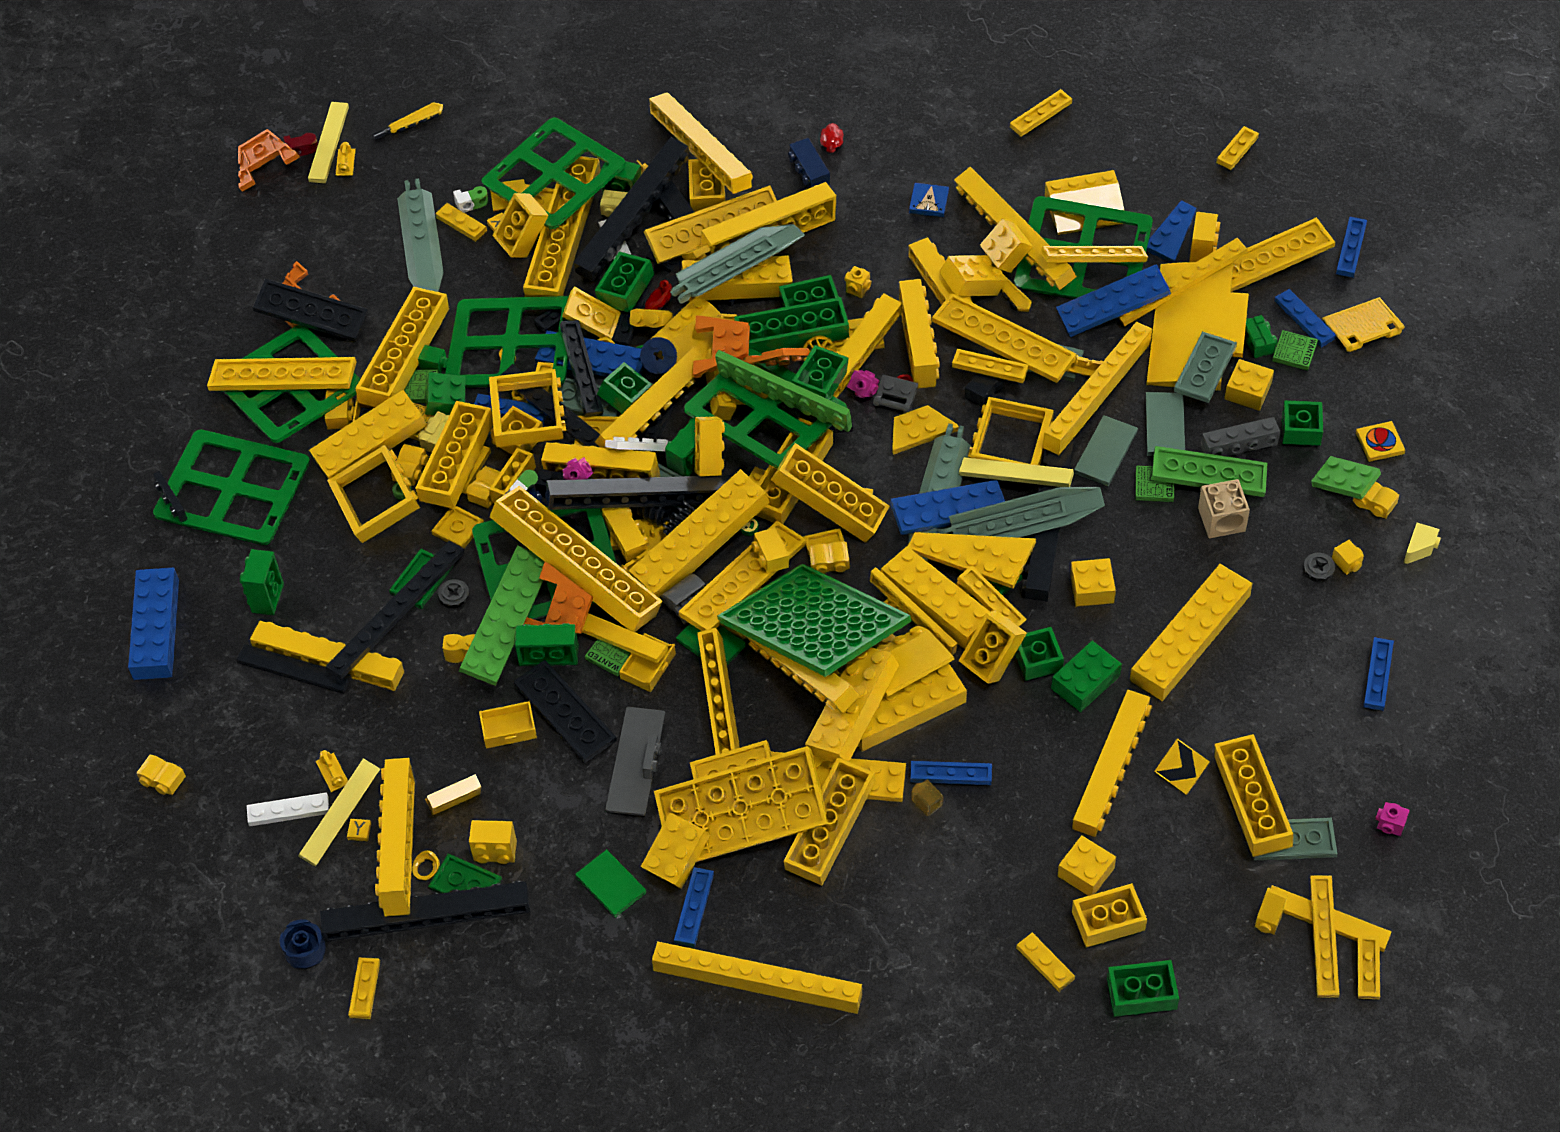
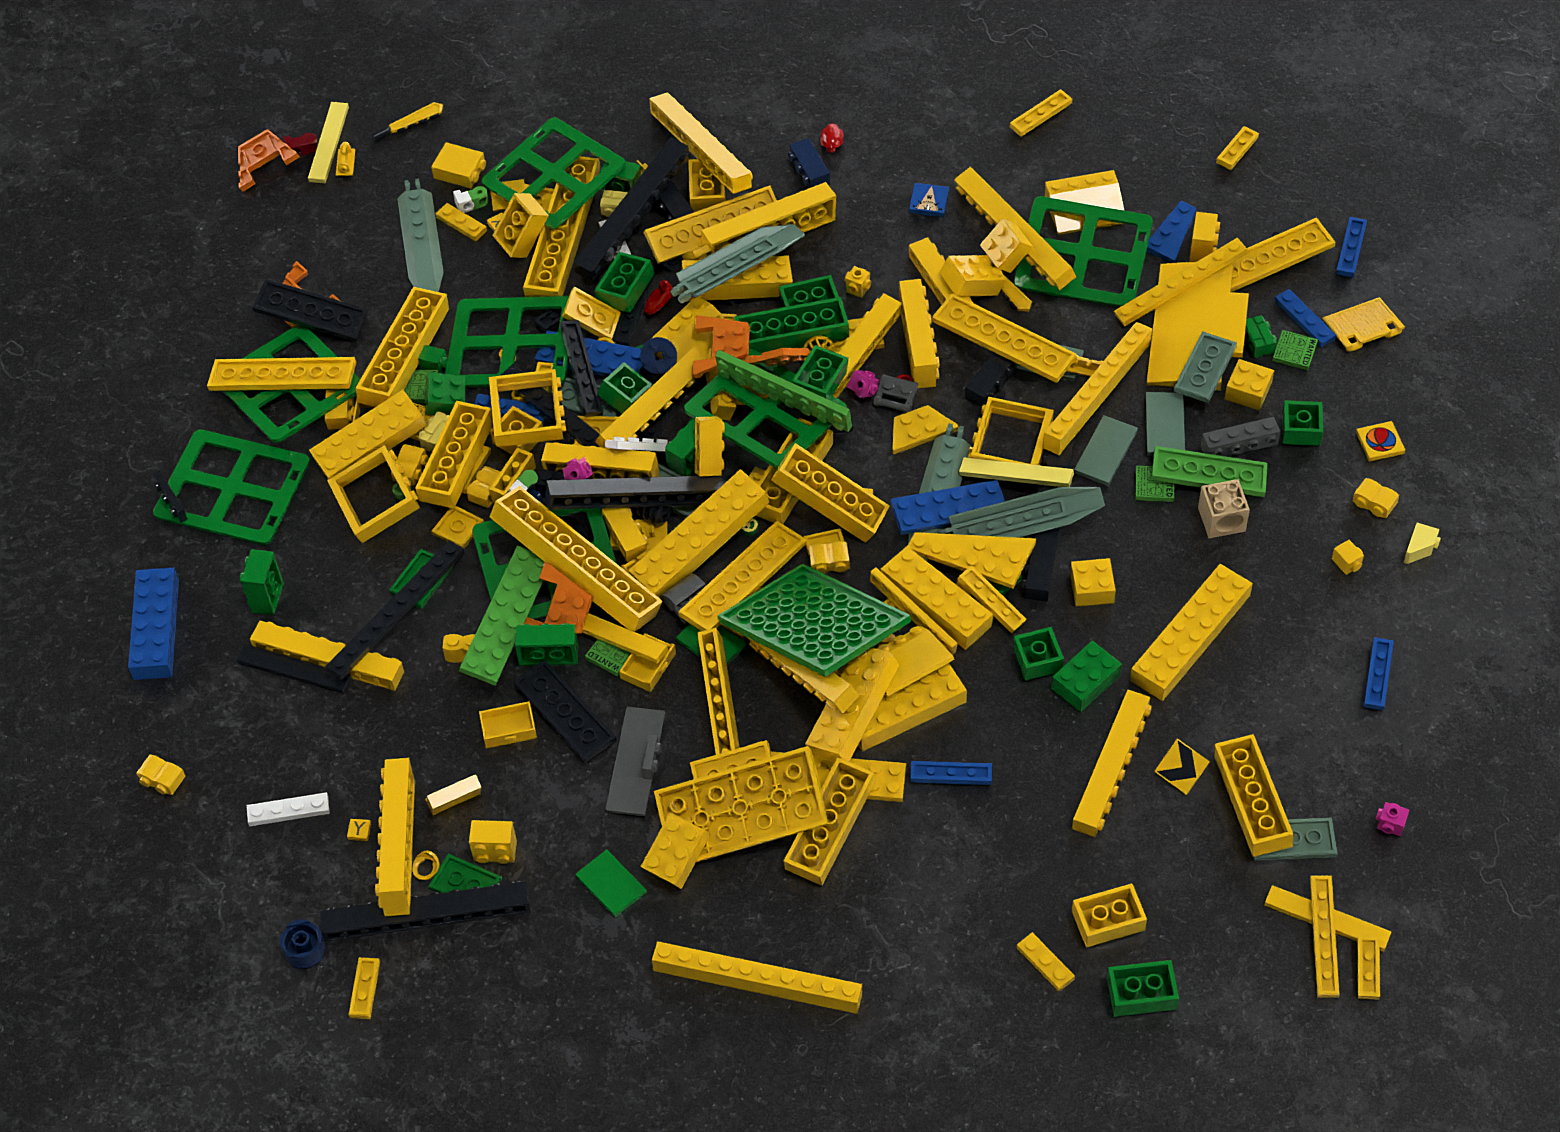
light yellow tile [299,758,380,867] -> none
yellow hinge [316,750,348,792] -> none
dark grey gear [438,579,469,607] -> none
yellow brick [630,309,673,328] -> none
black piece [661,501,696,535] -> none
blue plate [674,867,714,948] -> none
yellow brick [752,527,789,573] -> none
clear yellow brick [912,779,943,816] -> none
yellow plate [952,349,1028,383] -> none
yellow brick [959,611,1027,684] -> none
yellow tile [1041,246,1148,262] -> none
blue plate [1056,264,1171,337] -> none
yellow brick [1058,835,1116,896] -> none
yellow slope [1255,888,1288,935] -> none
dark grey gear [1304,553,1335,580] -> none
bright green plate [1311,456,1381,500] -> none
none -> yellow brick [431,142,486,189]

